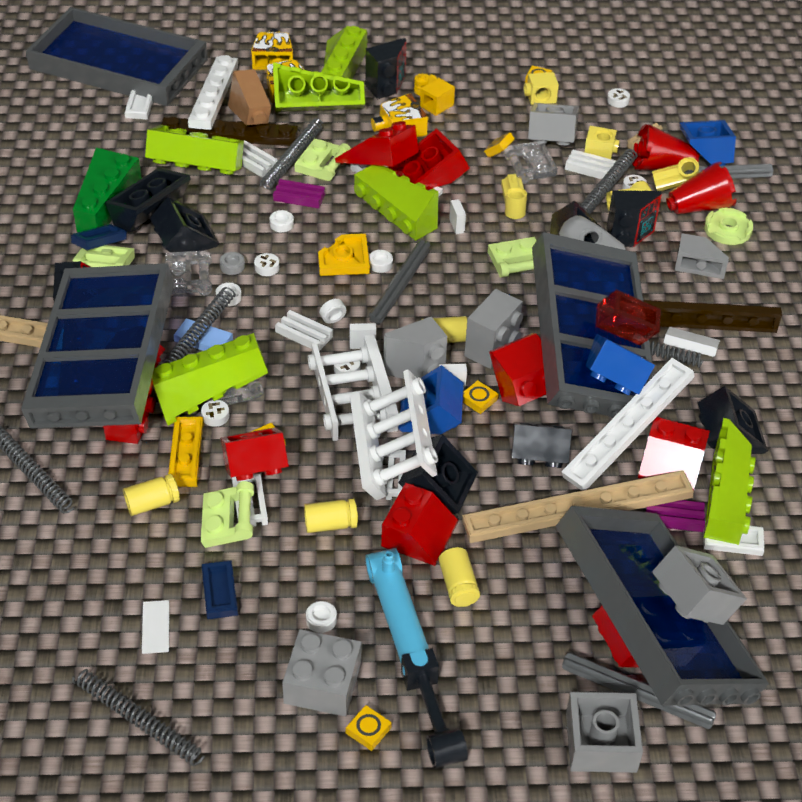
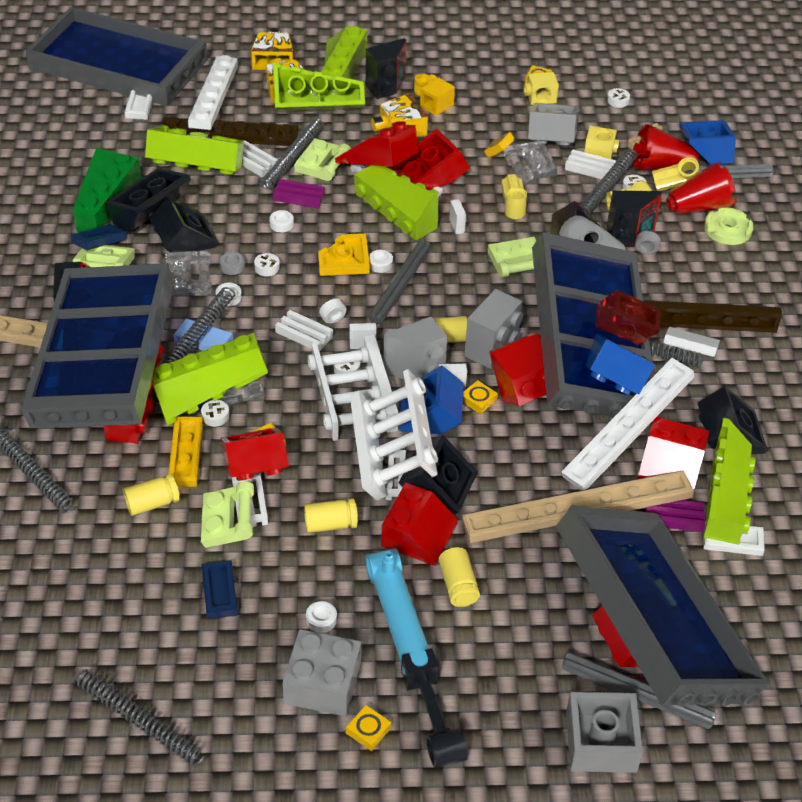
white sticker [142,600,169,654] -> none
medium nougat slope [228,69,271,125] -> none
slope [511,422,572,468] -> none
light grey brick [652,545,747,625] -> none
light grey slope [675,233,729,279] -> none
none -> light grey tile [635,231,661,254]

